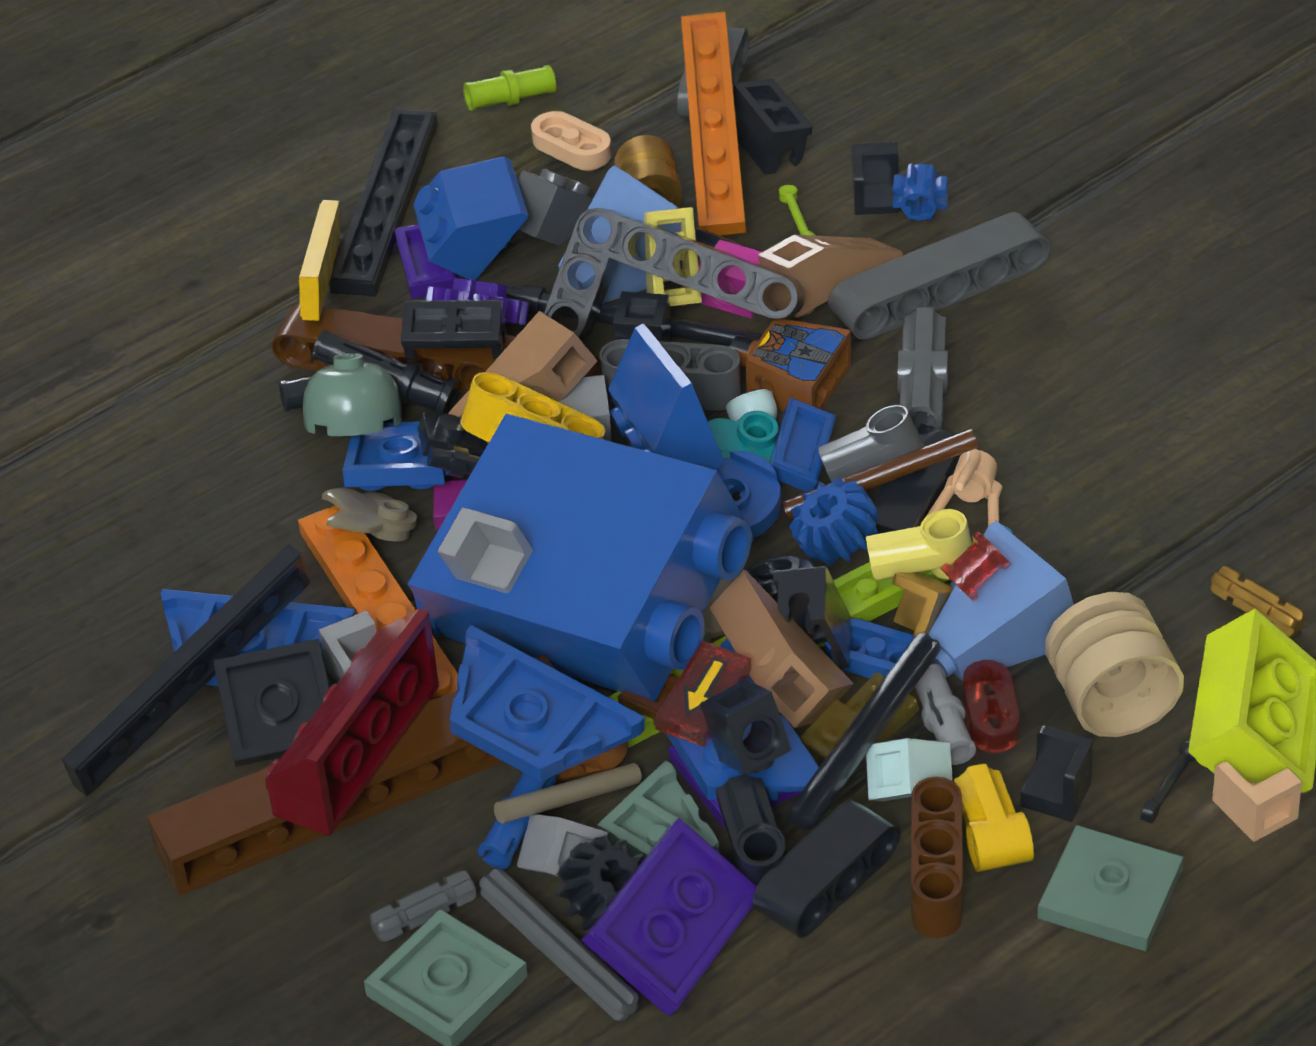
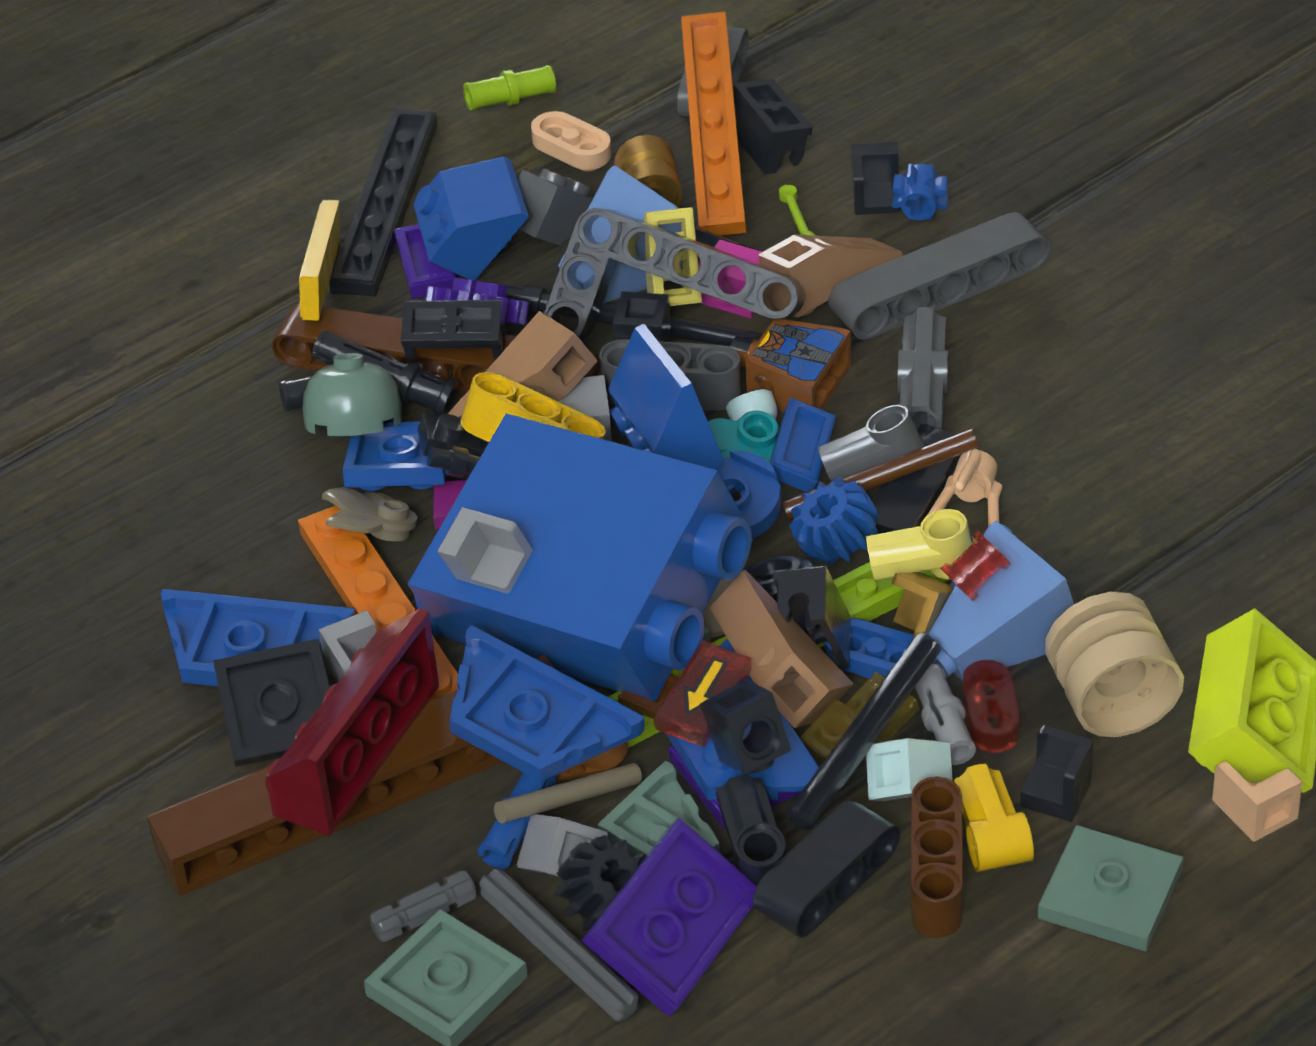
black tile [61,544,310,796] -> none
black hinge [1141,740,1196,824] -> none
pearl gold axle [1210,566,1306,638] -> none

